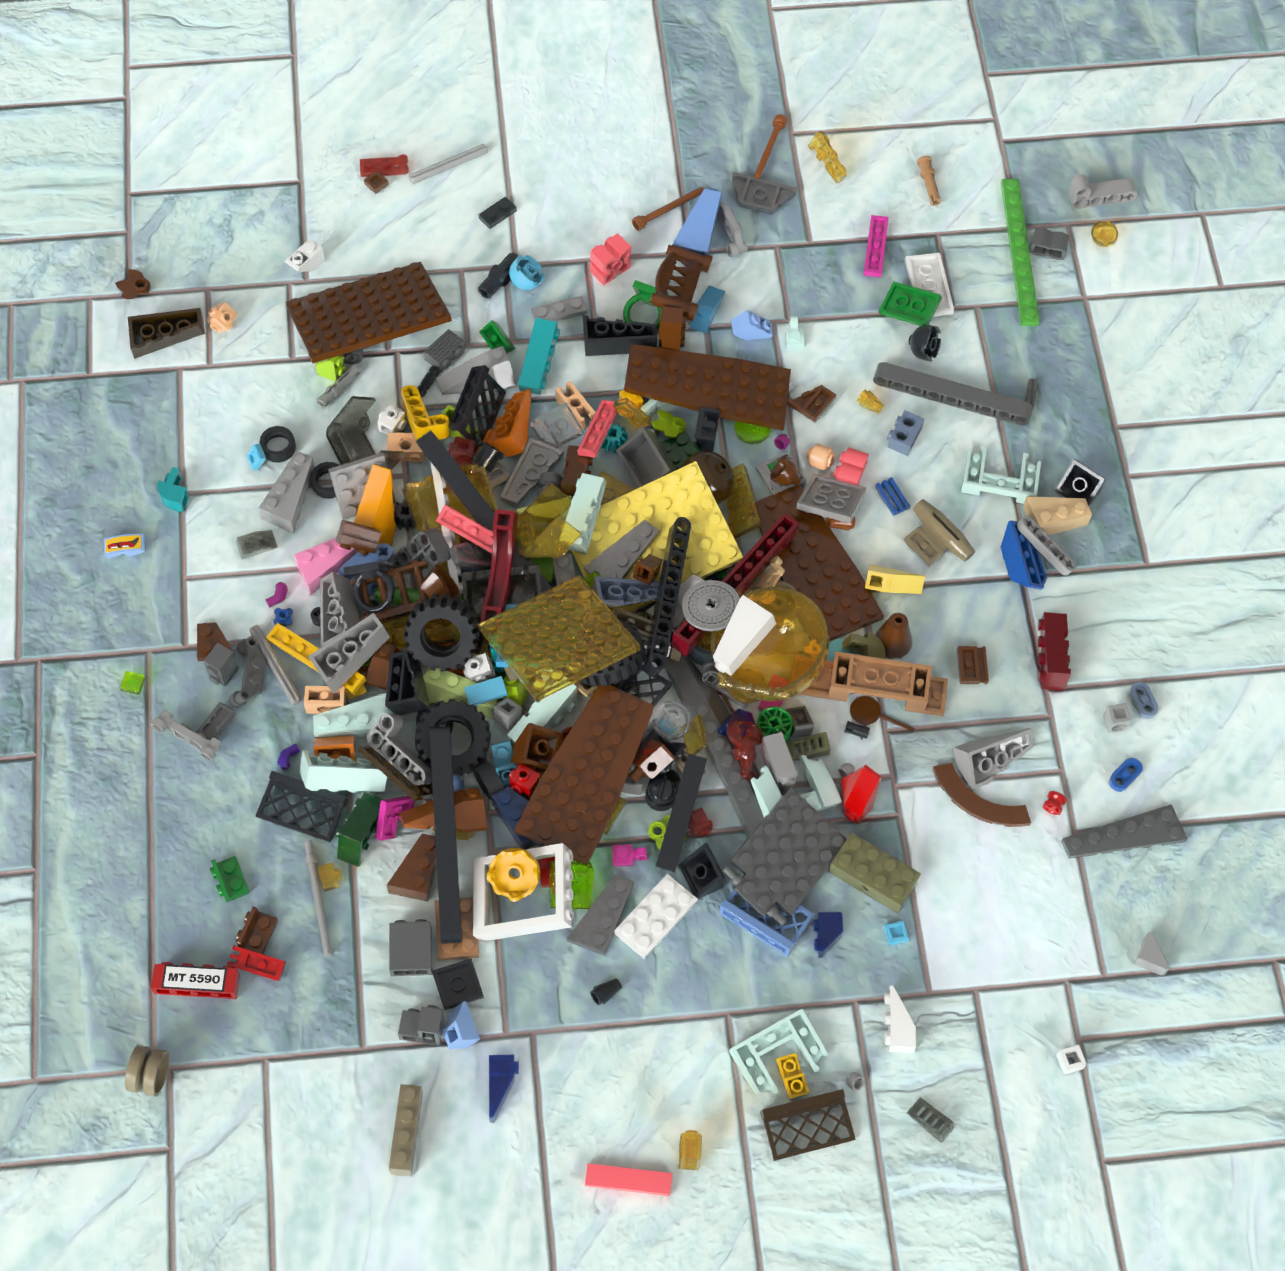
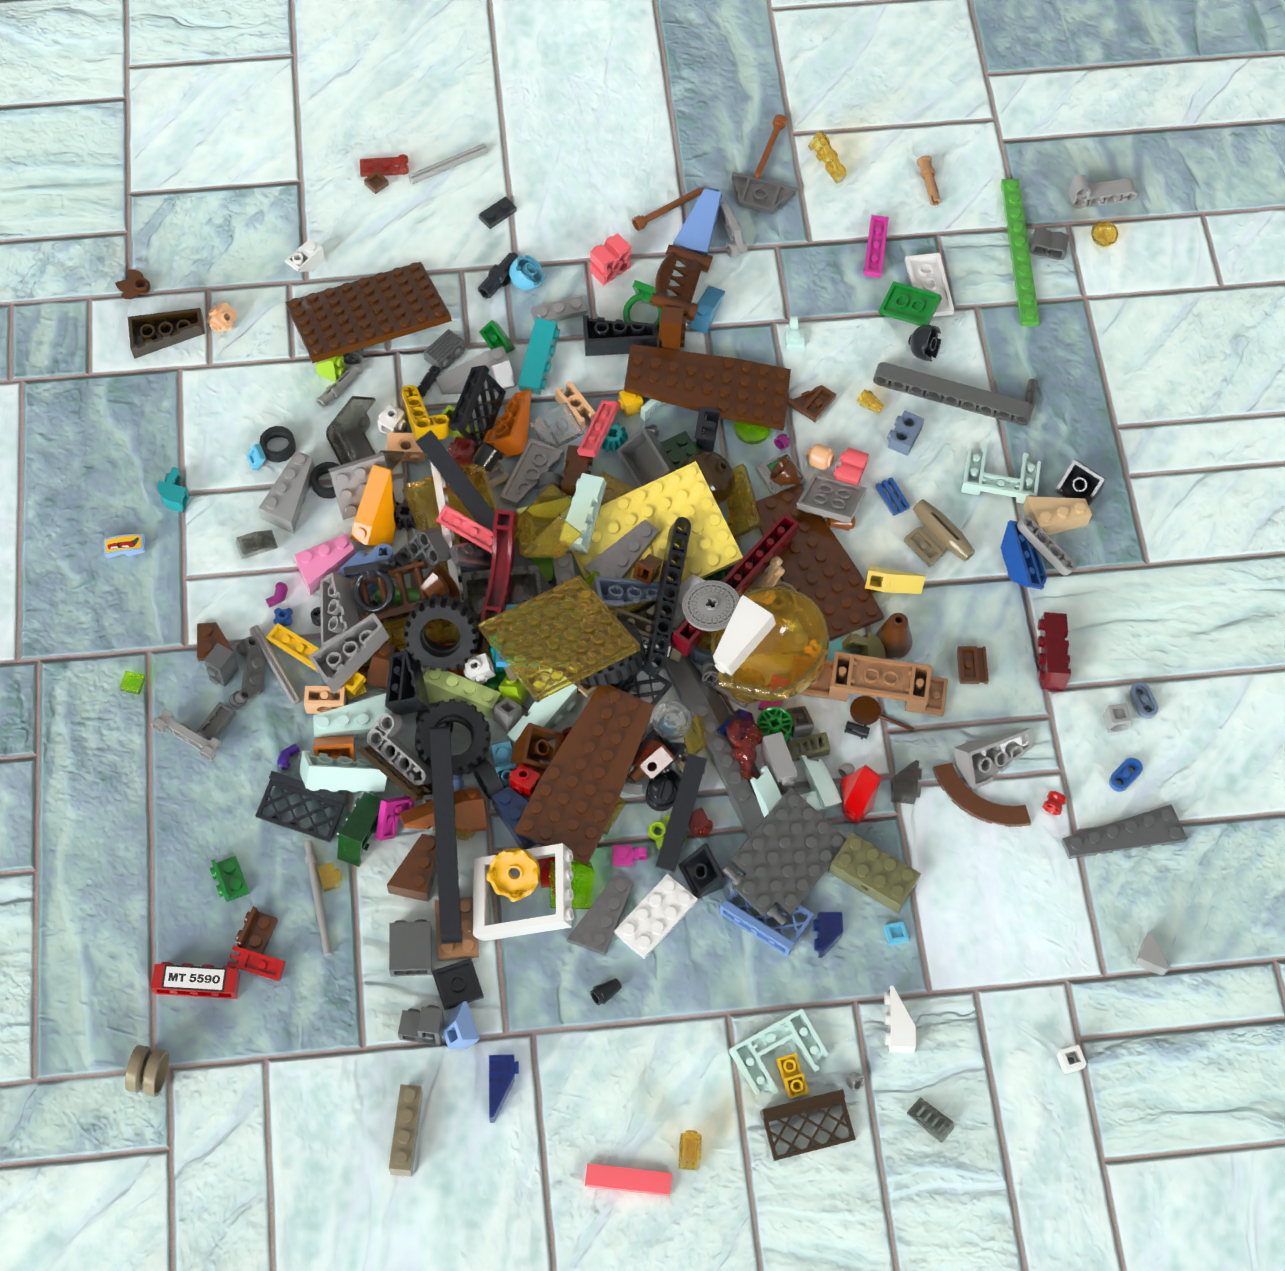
brick [336,519,381,555] -> none
medium azure tile [464,676,508,706] -> none
clear yellow plate [613,398,651,428] -> none
lime plate [651,410,686,438] -> none
light blue slope [731,310,773,340] -> none
none -> clear smoke slope [891,760,922,804]

